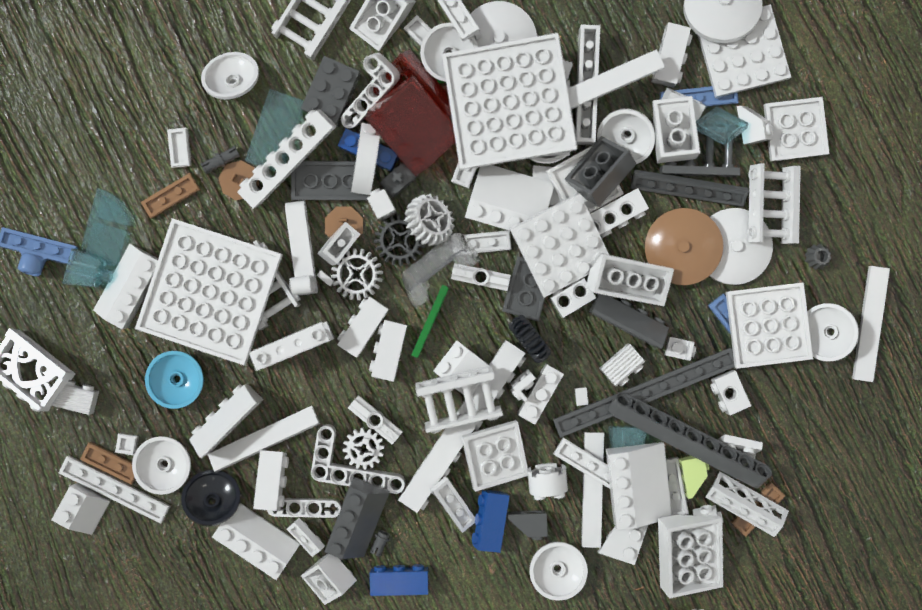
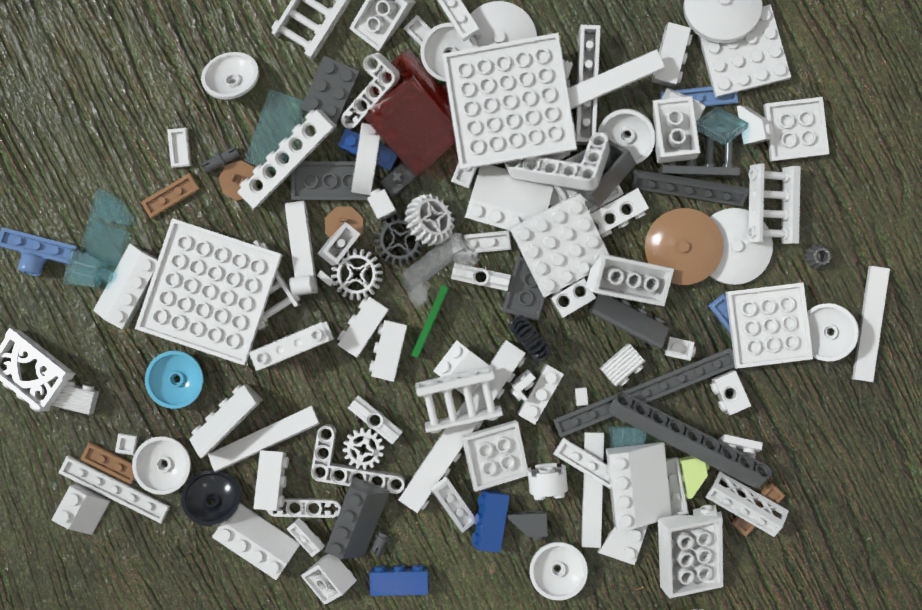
none -> white beam [505,132,610,191]

